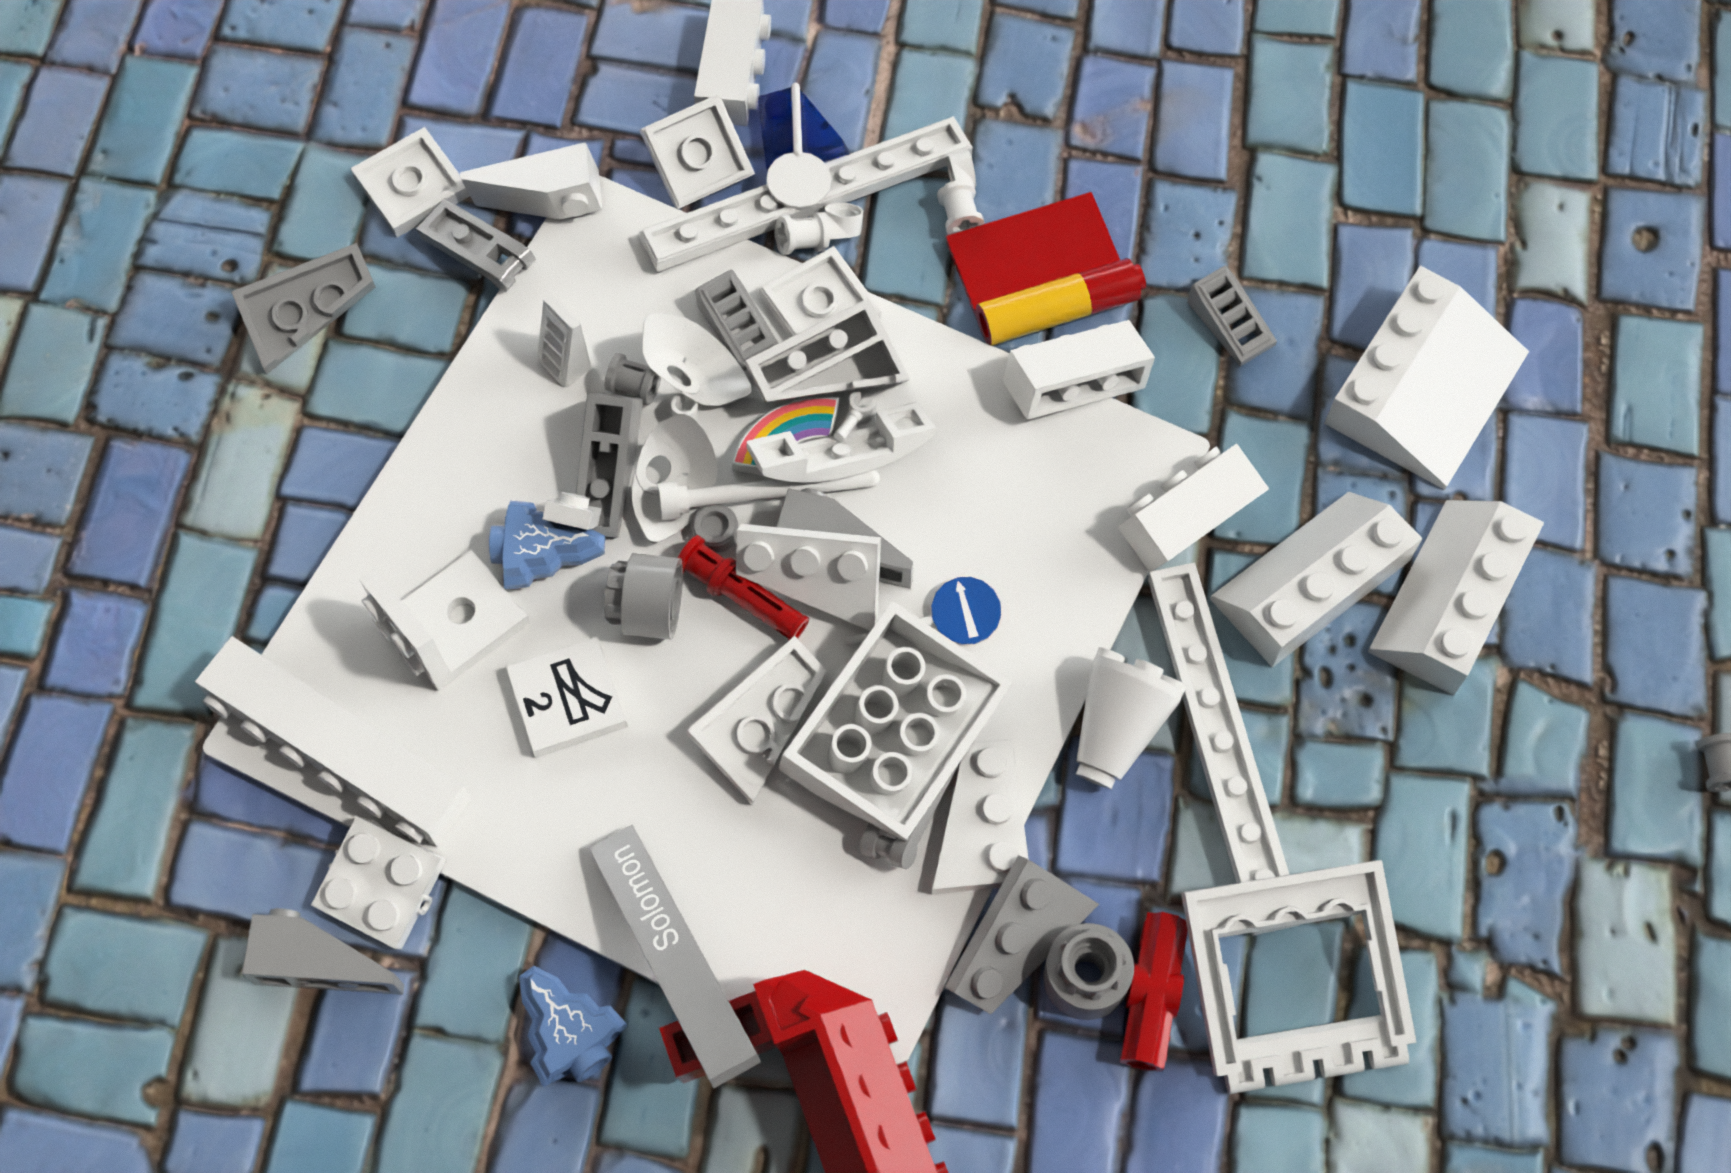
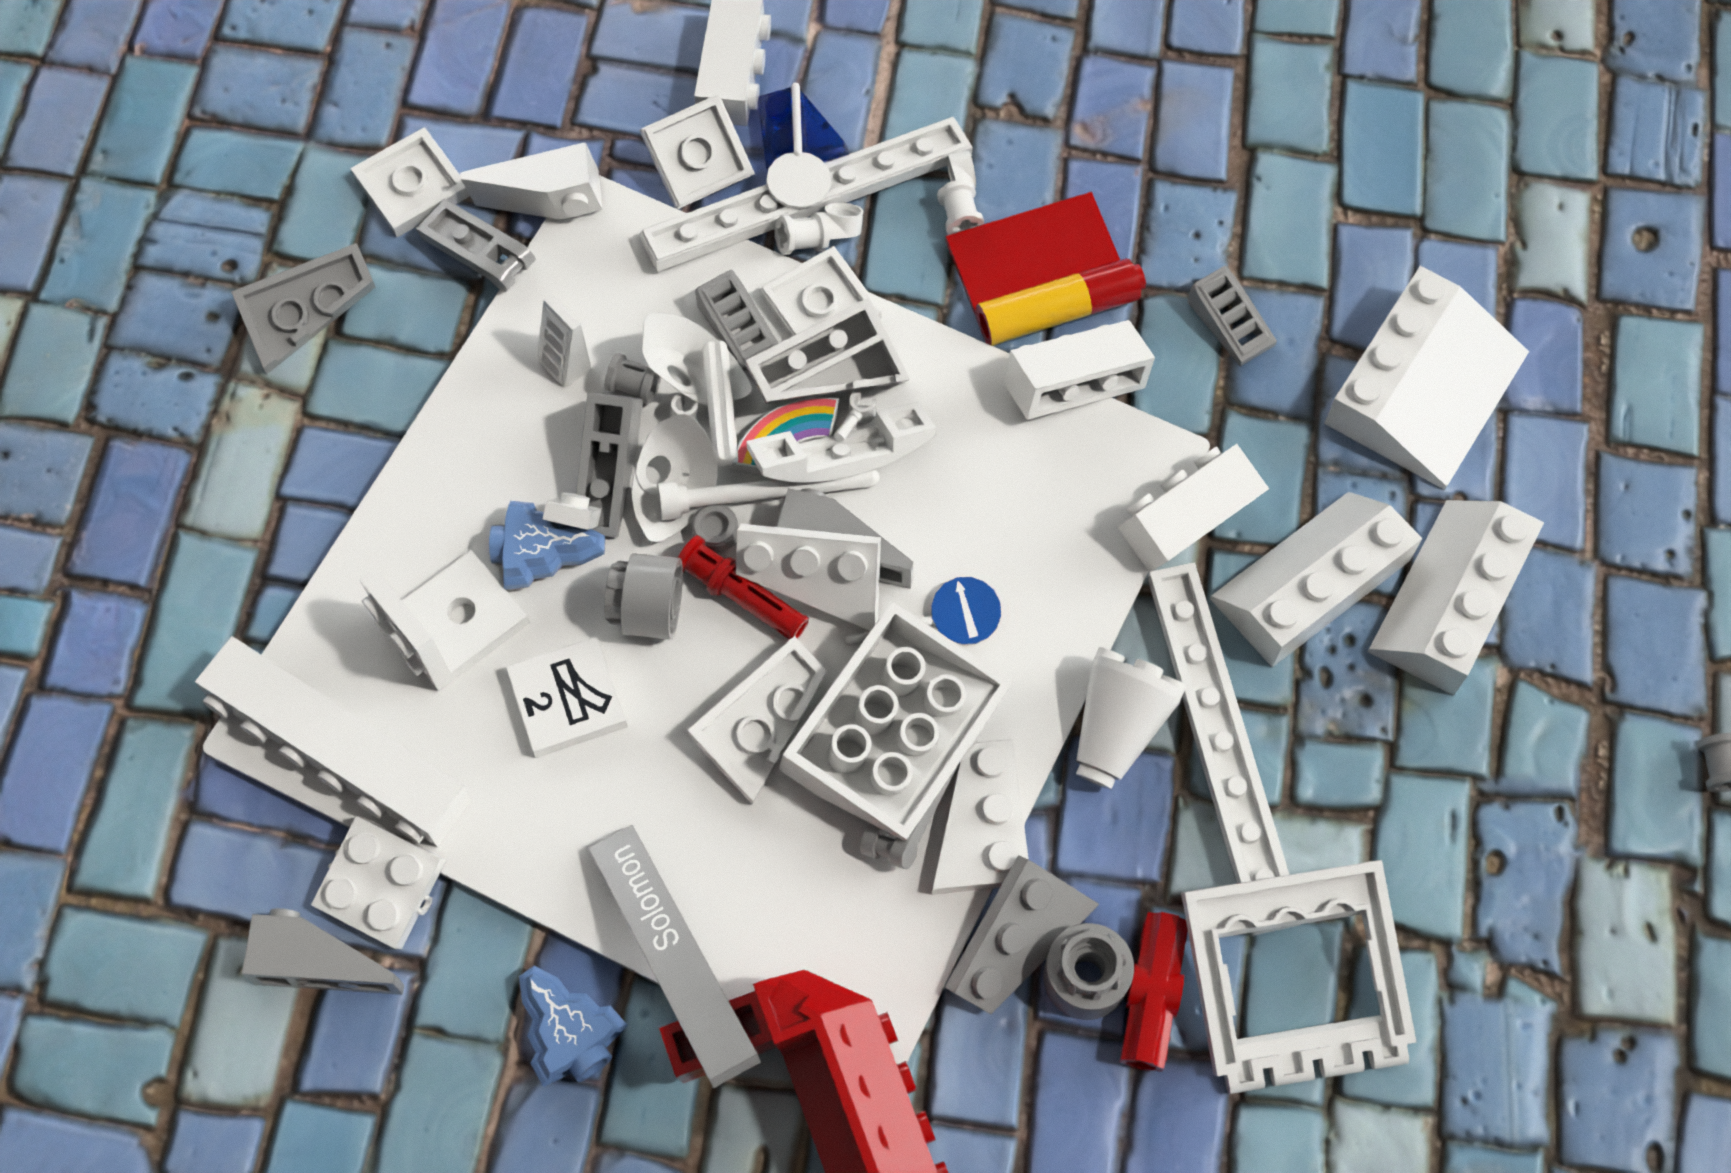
none -> white axle [703,340,738,467]

